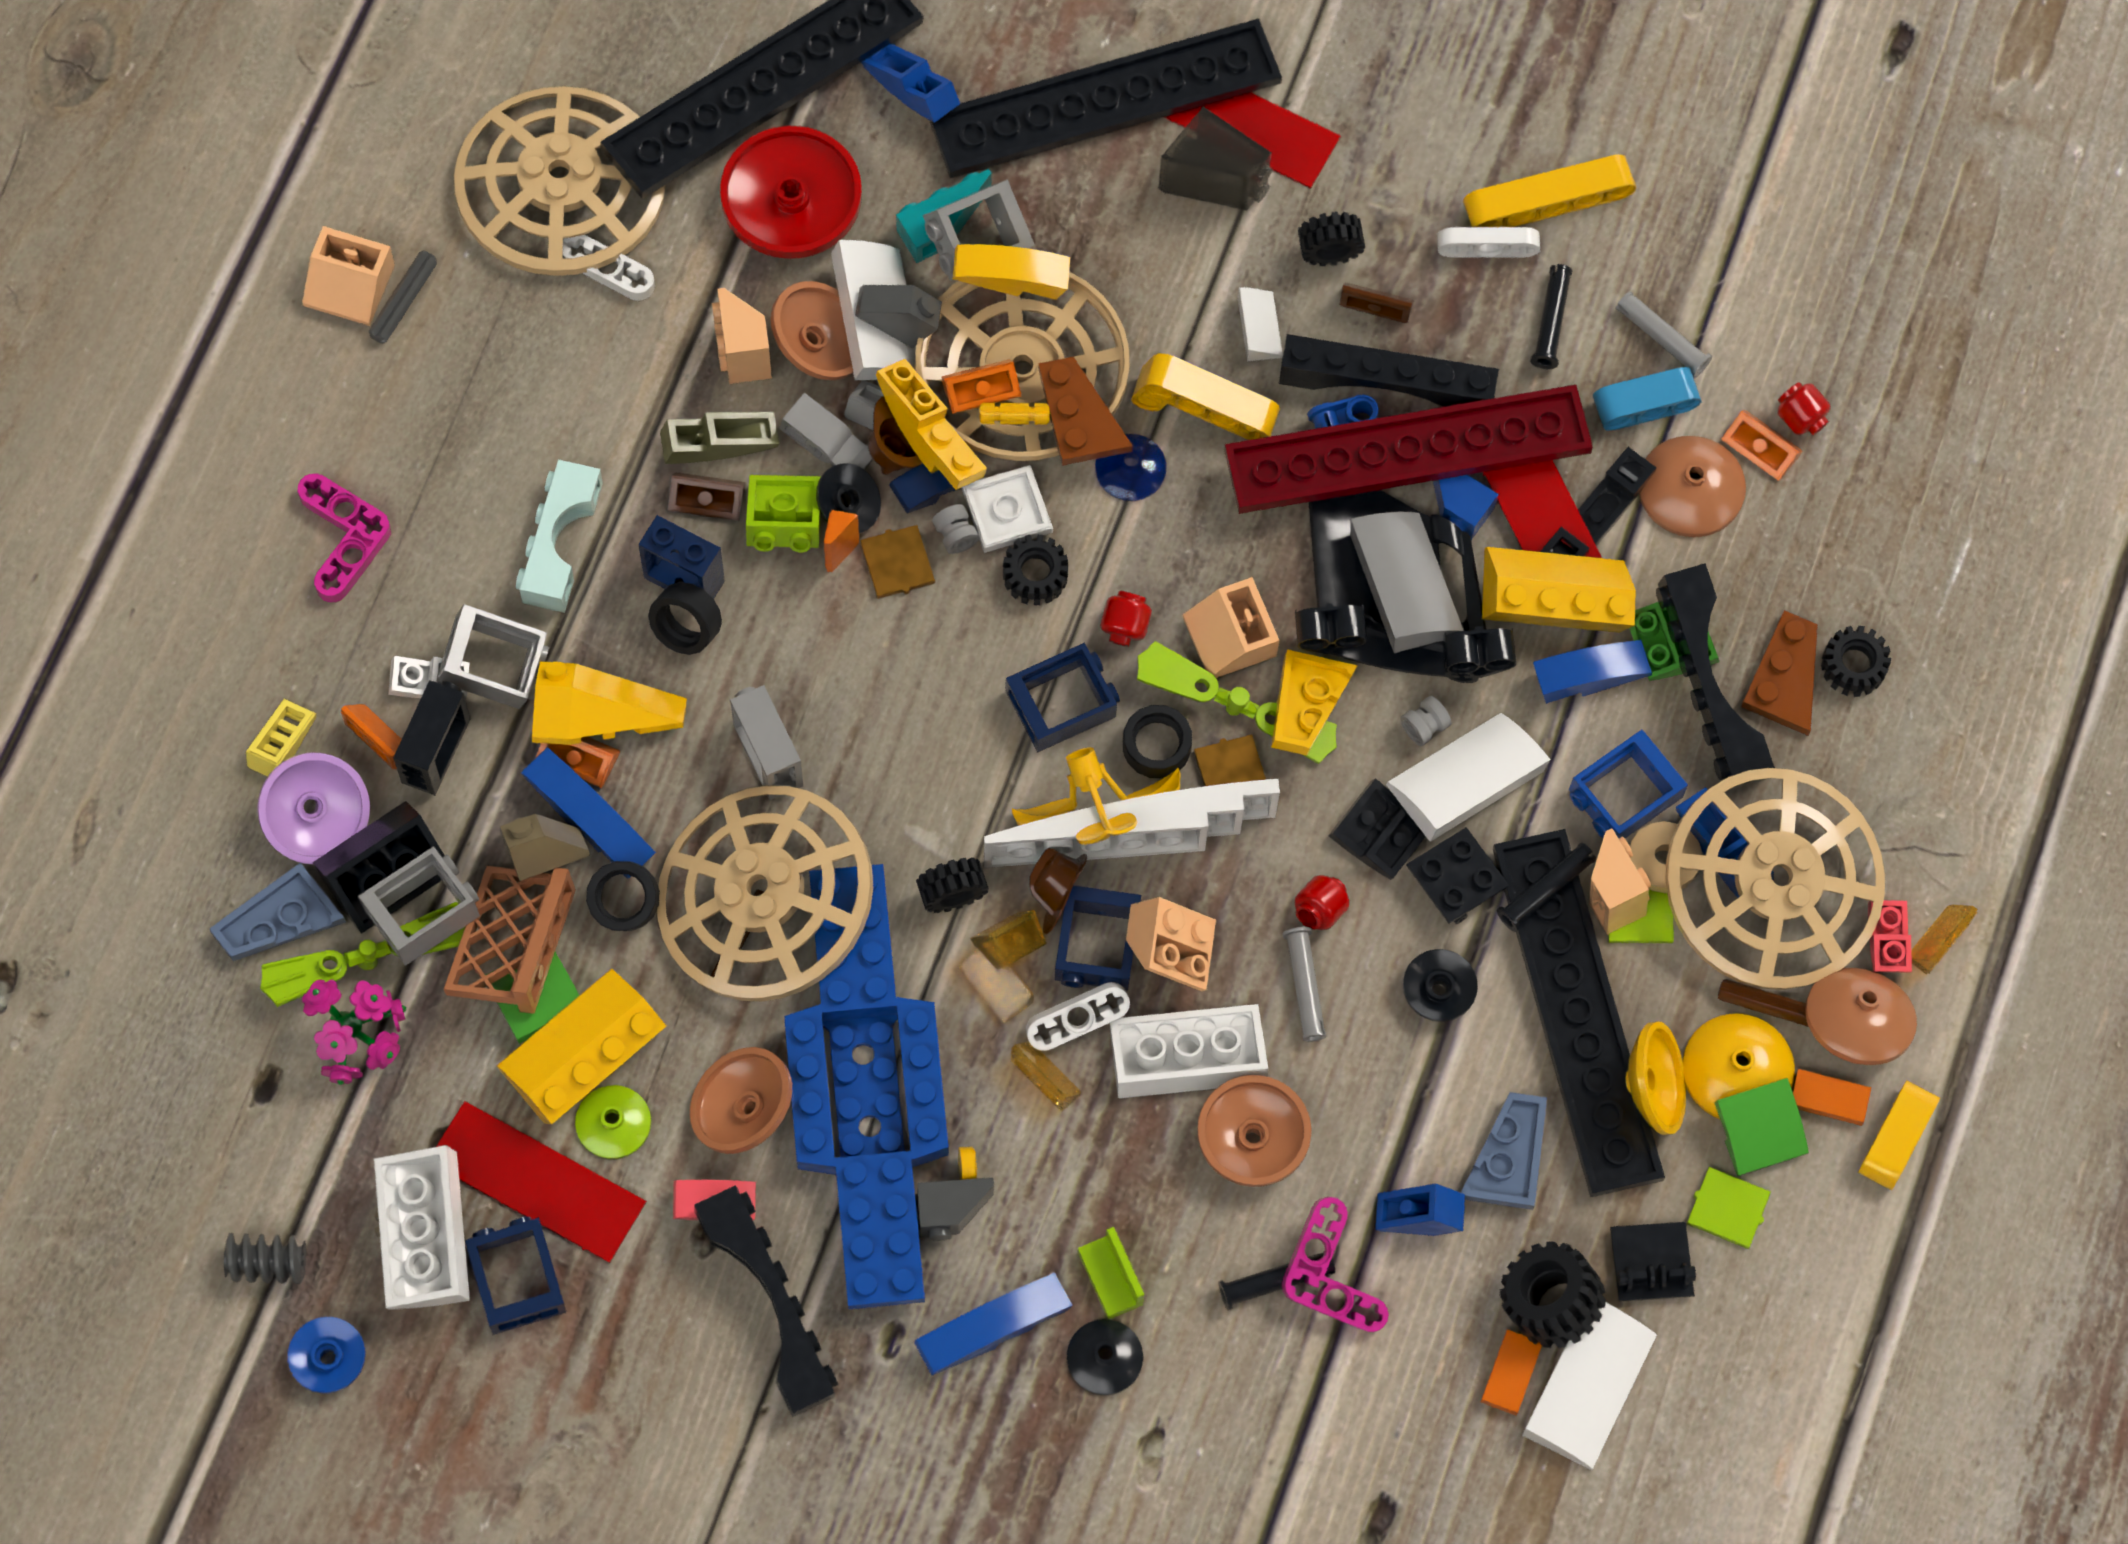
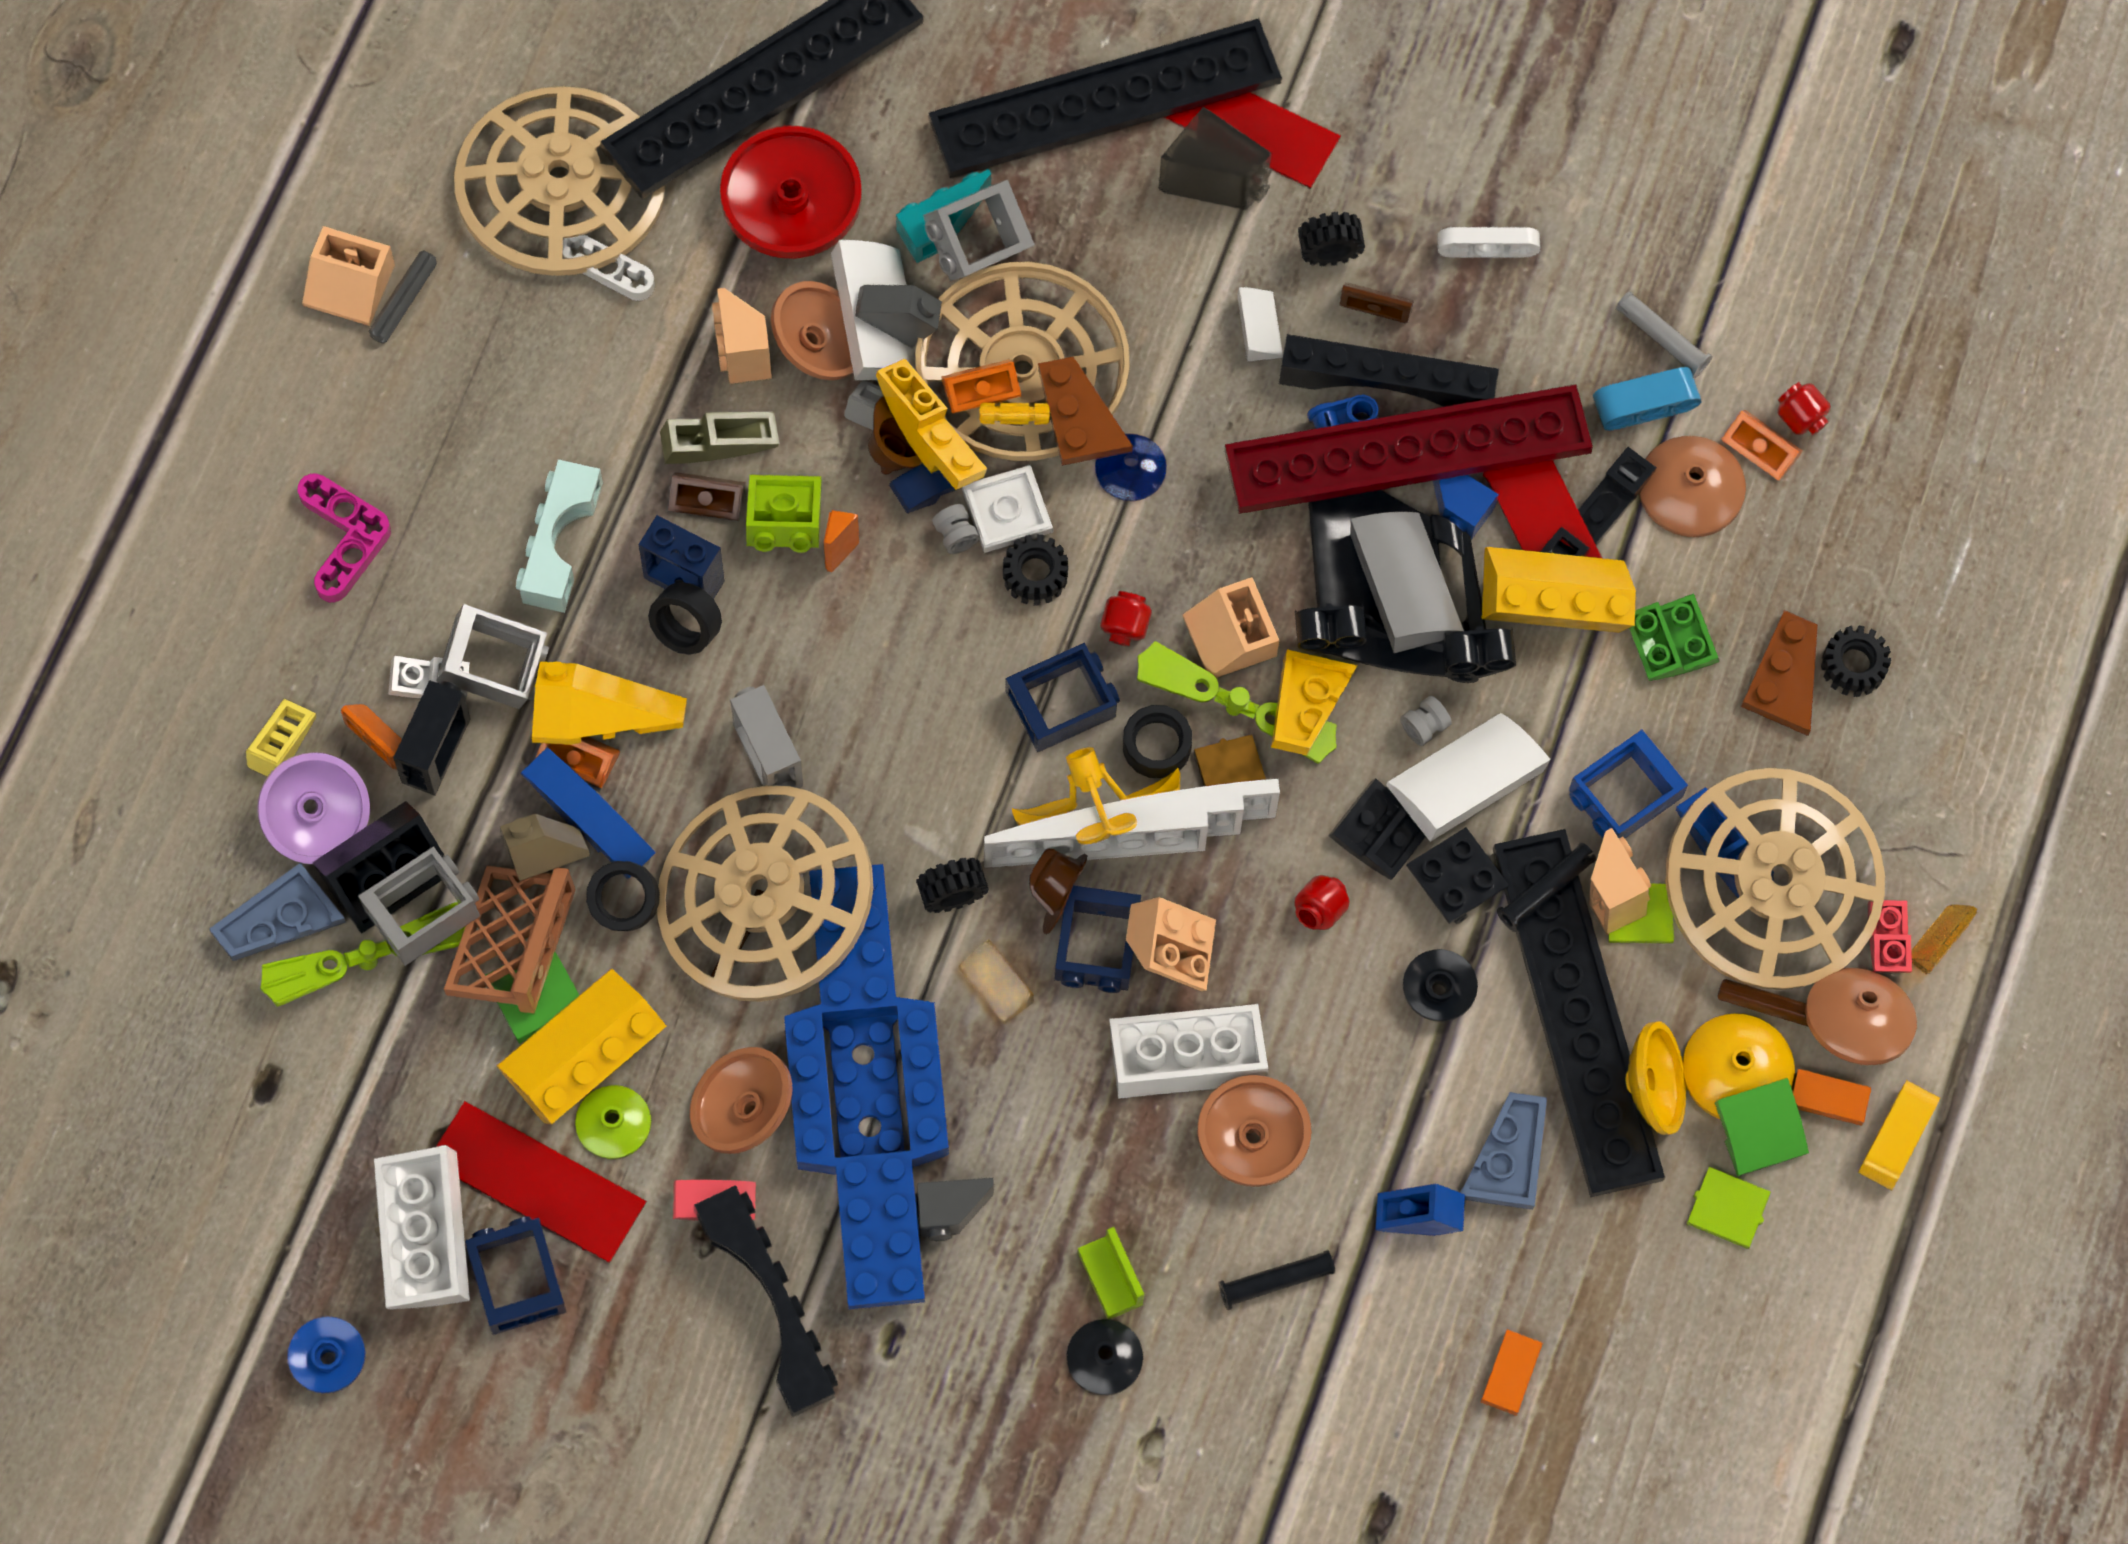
dark grey piece [224,1233,306,1284] -> none
dark pink plant [302,980,406,1085] -> none
light grey piece [779,393,873,469] -> none
black dish [816,463,881,533] -> none
pearl gold piece [860,525,935,599] -> none
blue slope [861,44,961,123] -> none
blue slope [914,1272,1072,1375] -> none
yellow slope [953,244,1070,300] -> none
yellow tile [958,1146,977,1180] -> none
clear yellow slope [970,910,1047,970] -> none
clear yellow slope [1011,1041,1081,1111] -> none
white beam [1026,982,1130,1051] -> none
yellow beam [1131,353,1280,440] -> none
dark pink beam [1282,1197,1389,1332] -> none
light grey pin [1283,927,1327,1042] -> none
yellow beam [1463,154,1637,227] -> none
black tyre [1500,1241,1606,1348] -> none
white slope [1522,1303,1657,1470] -> none
black pin [1530,264,1572,369] -> none
blue slope [1533,640,1652,704] -> none
black hinge [1610,1222,1696,1302] -> none
tan tile [1630,821,1702,893] -> none
black arch [1656,563,1775,786] -> none

